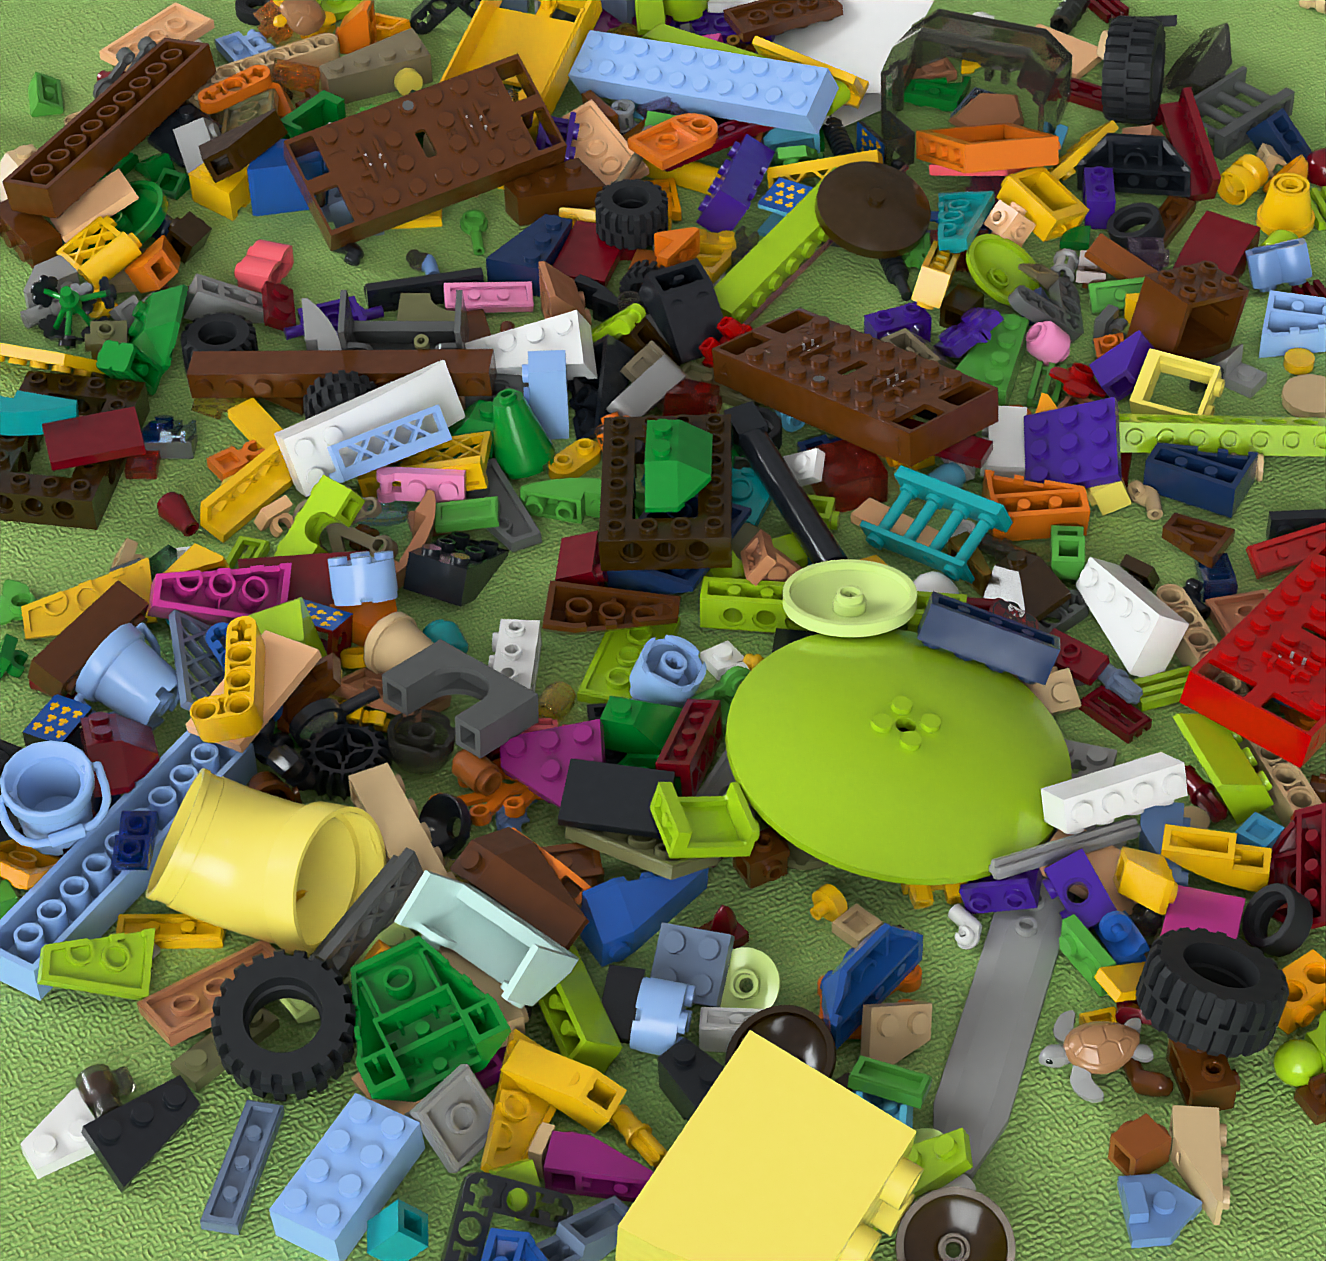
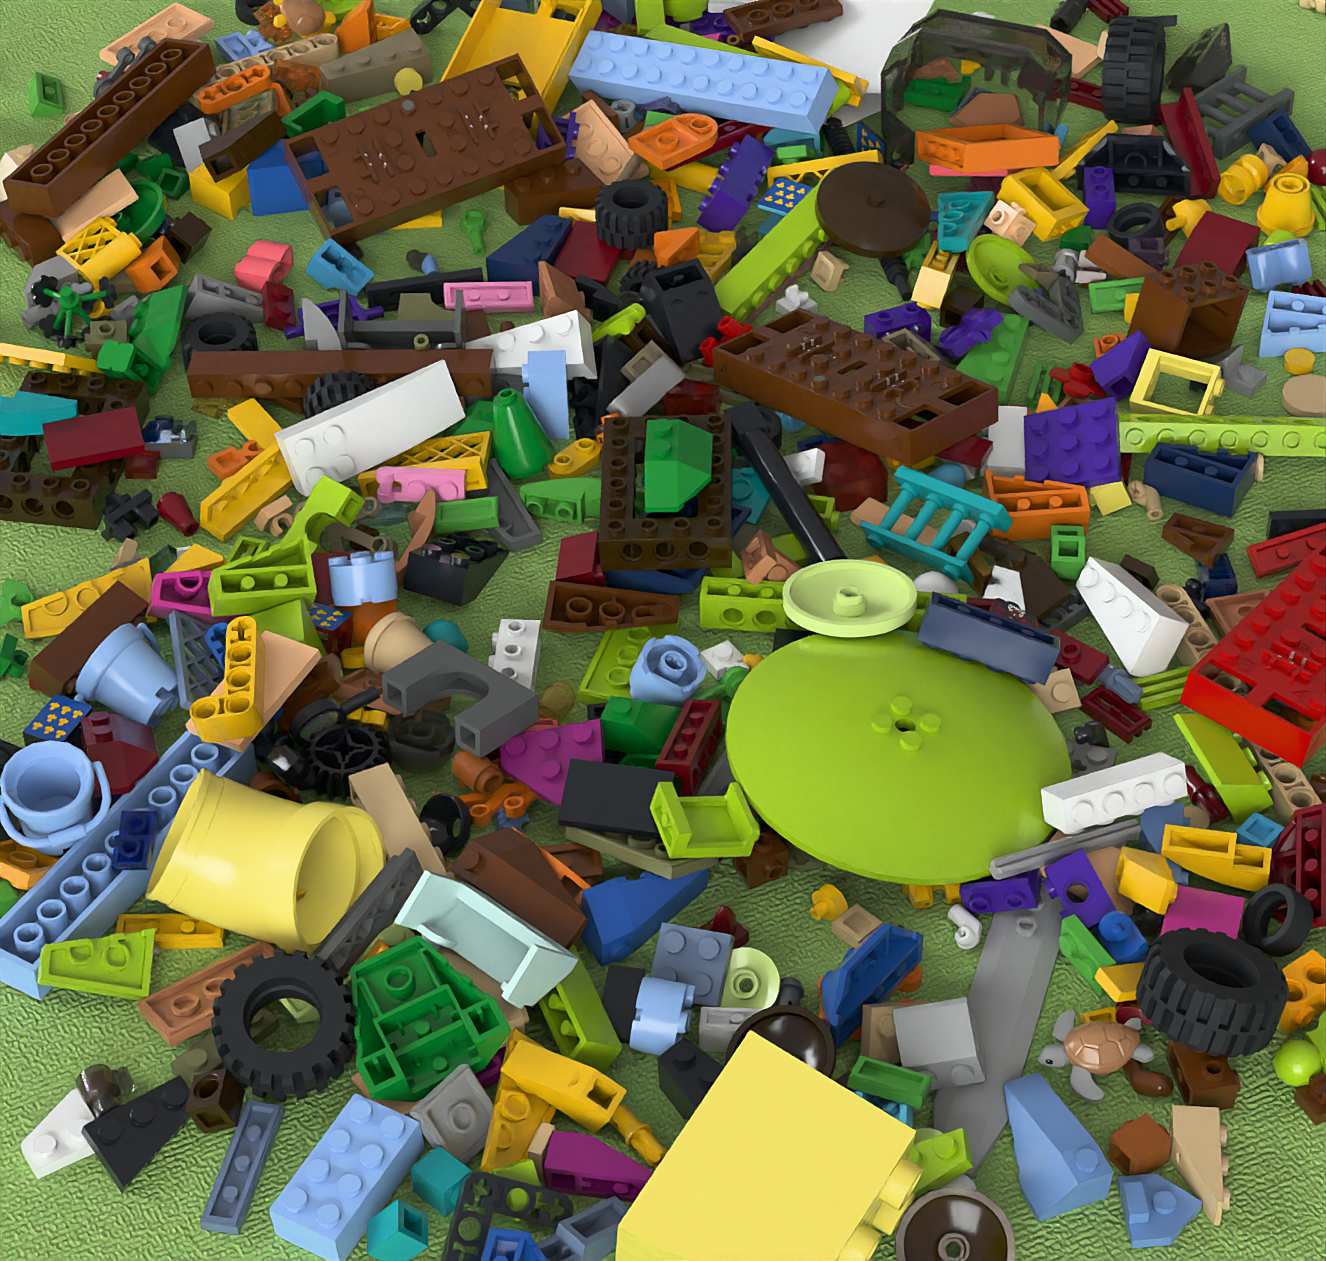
light blue fence [327,404,452,483] -> none
bright pink head [1026,321,1071,366] -> none
dark grey tile [1093,304,1128,344] -> none
none -> black hips [101,489,160,544]
none -> dark brown brick [185,1068,245,1134]
none -> lime wedge [208,532,317,617]
none -> dark azure arch [305,238,375,298]
none -> teal brick [411,1145,473,1217]
none -> white tile [776,284,818,315]
none -> dark grey pin [777,977,804,1007]
none -> tan tile [811,251,849,292]
none -> light grey slope [893,997,986,1091]
none -> medium blue wedge [1003,1072,1113,1222]
none -> black arm [1074,720,1110,748]
none -> yellow piece [1166,199,1212,238]

